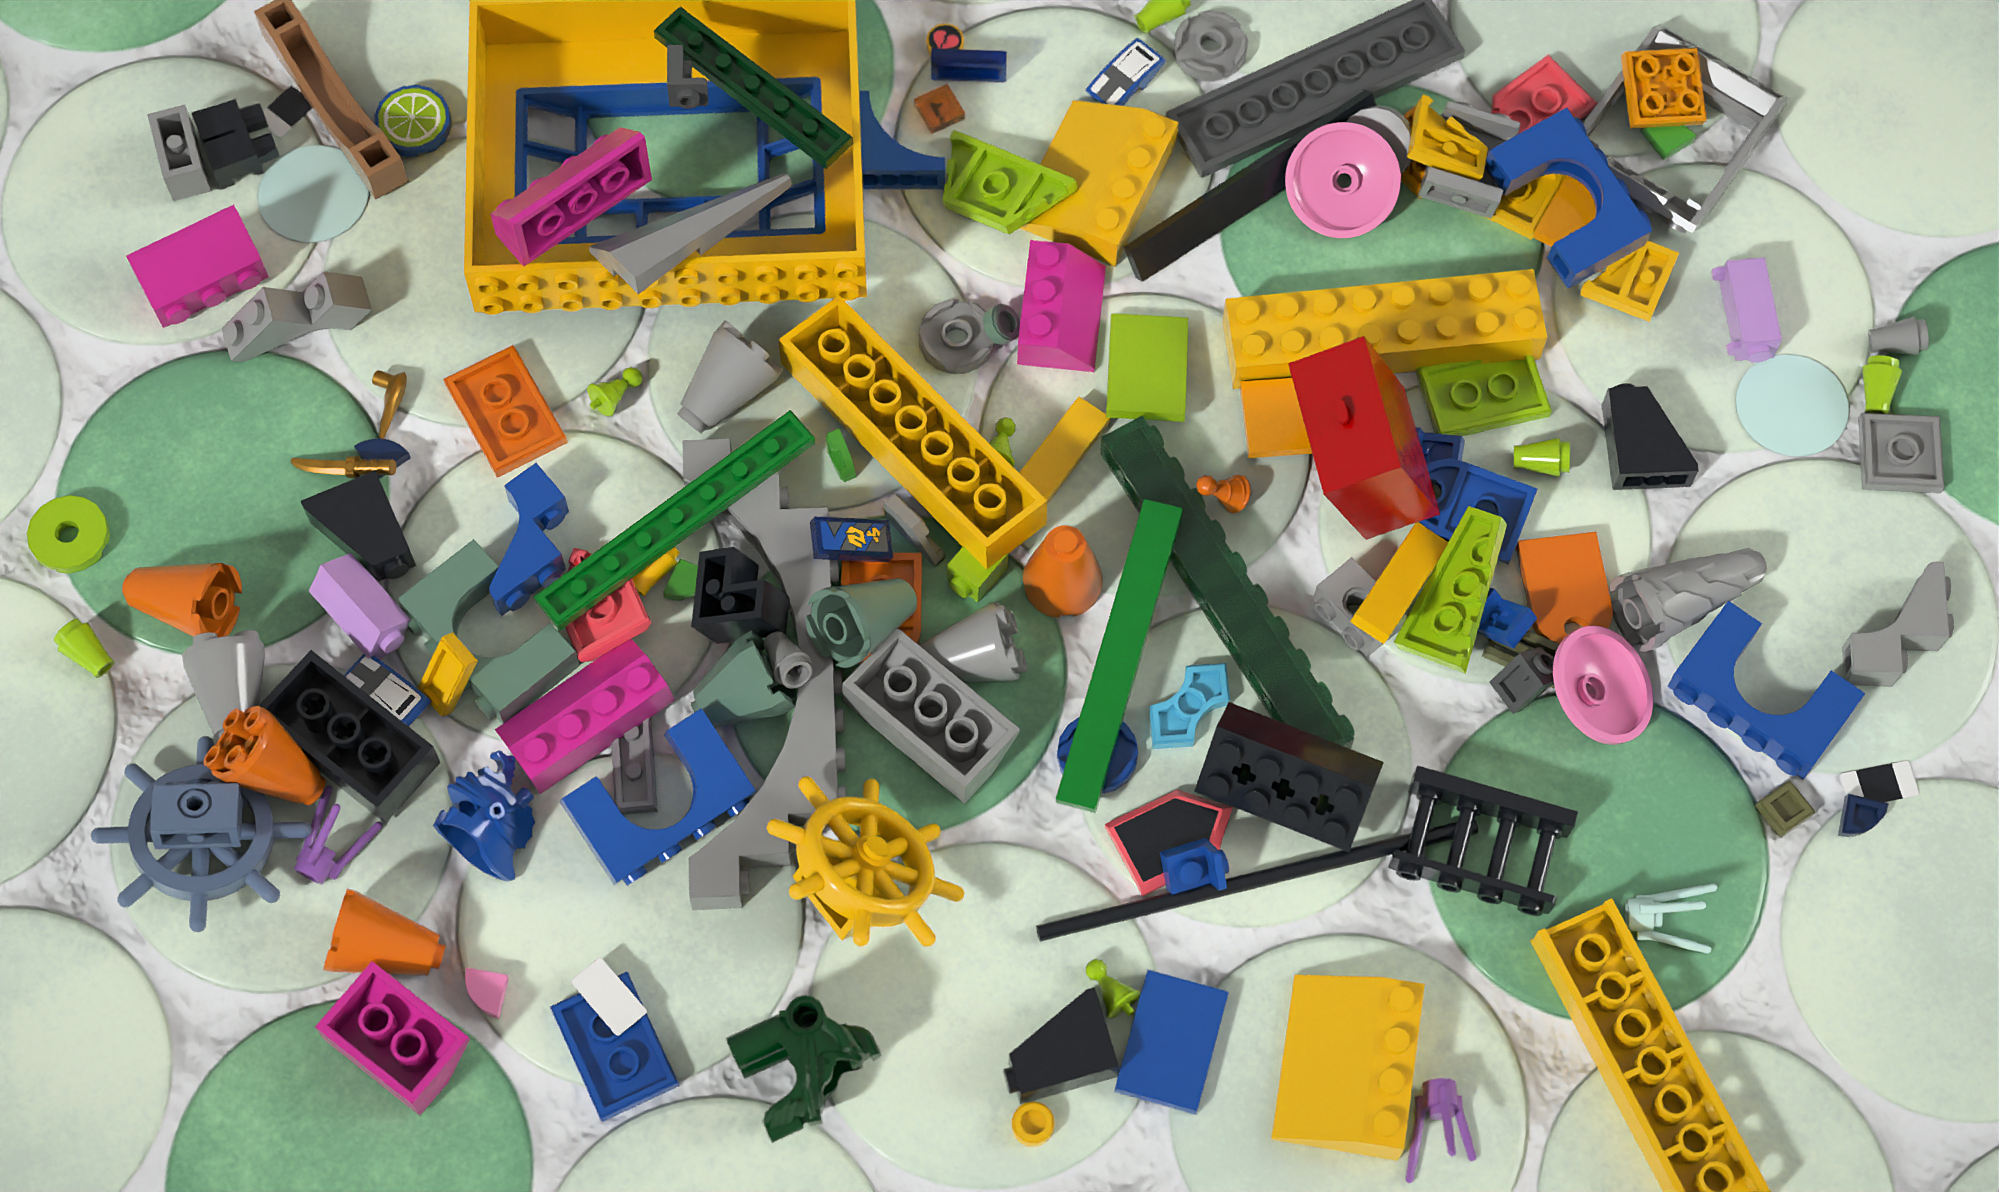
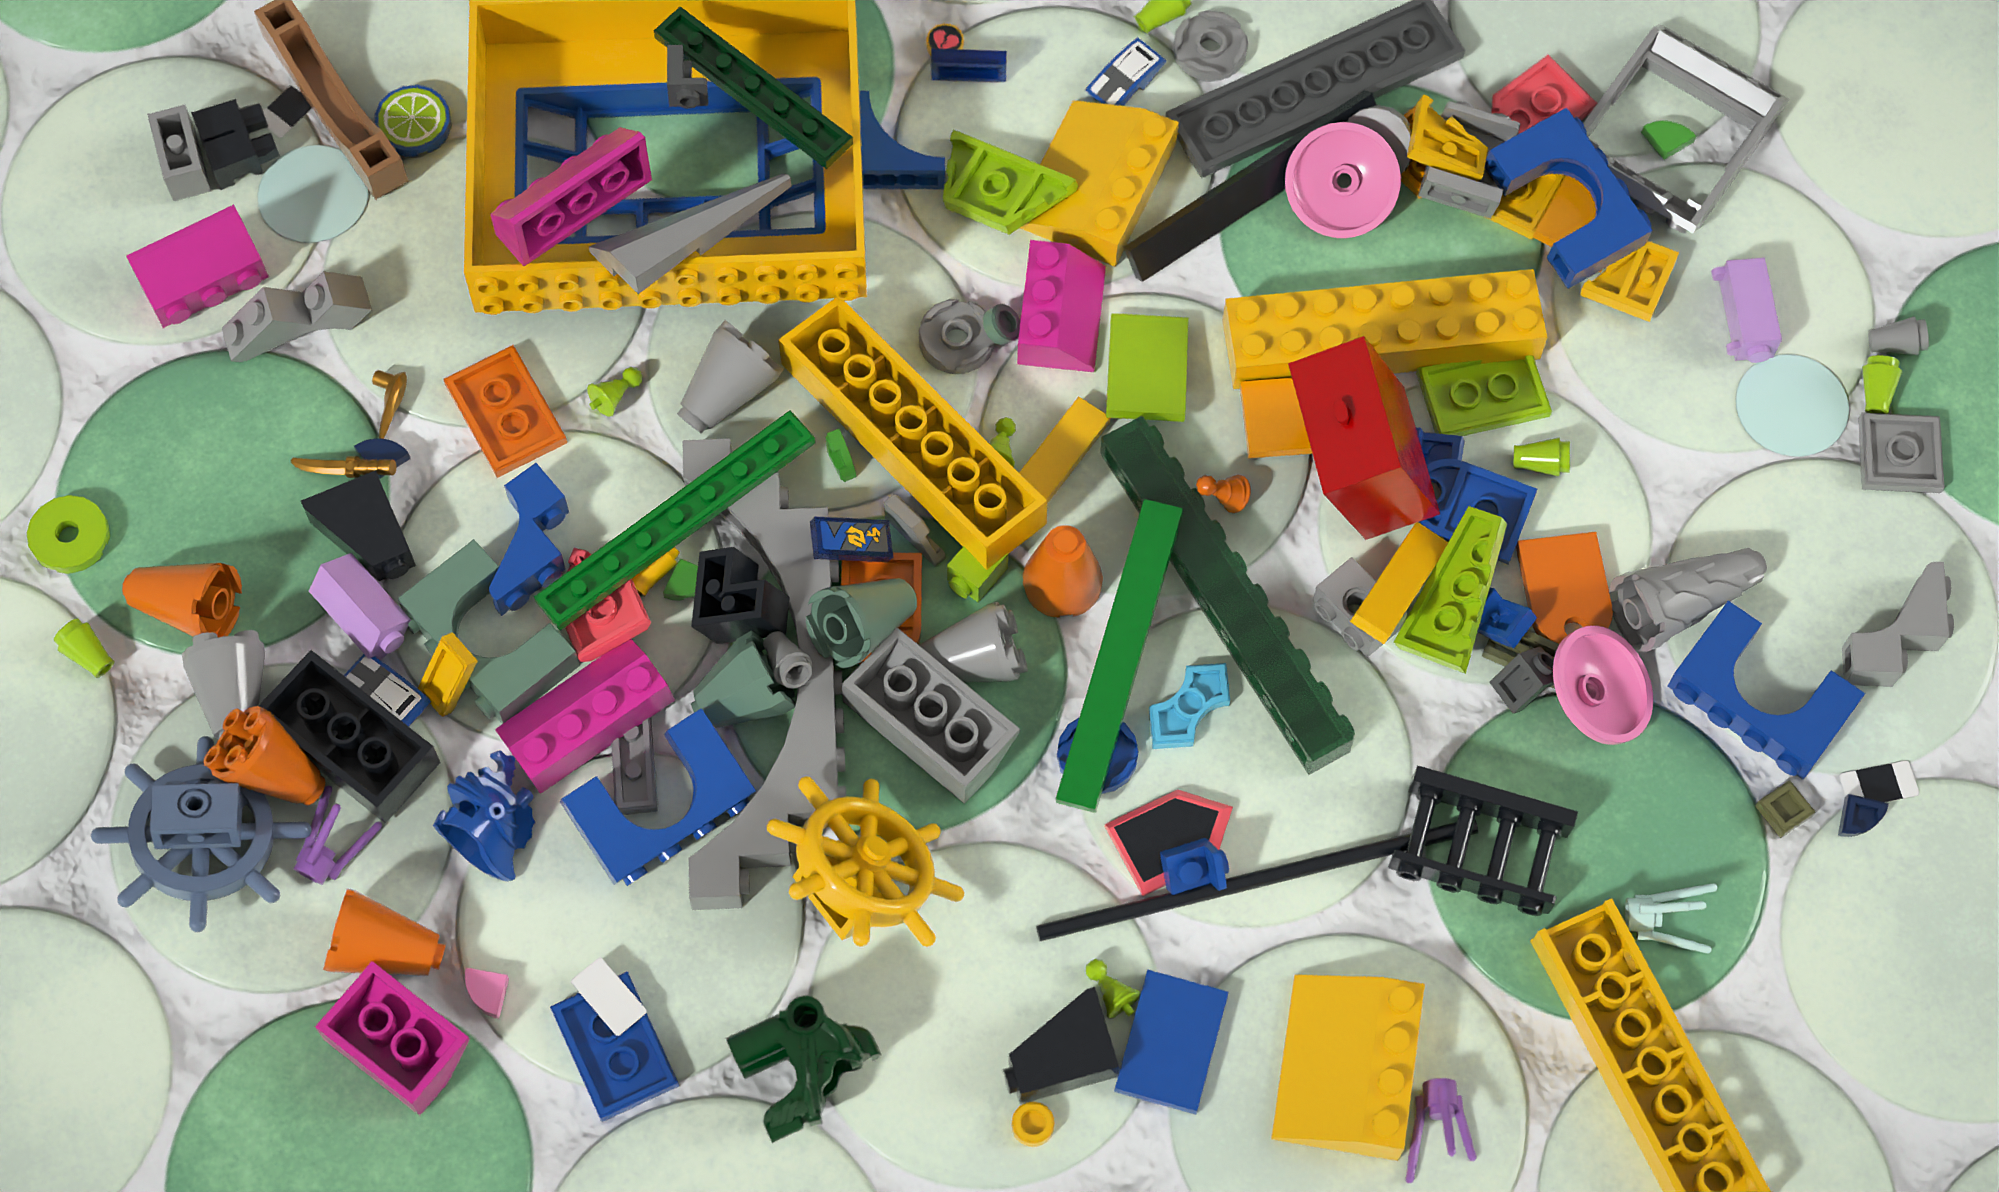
clear orange tile [914,84,965,134] -> none
black brick [1194,702,1384,852] -> none
black slope [1601,383,1699,490] -> none
light orange tile [1621,48,1707,129] -> none

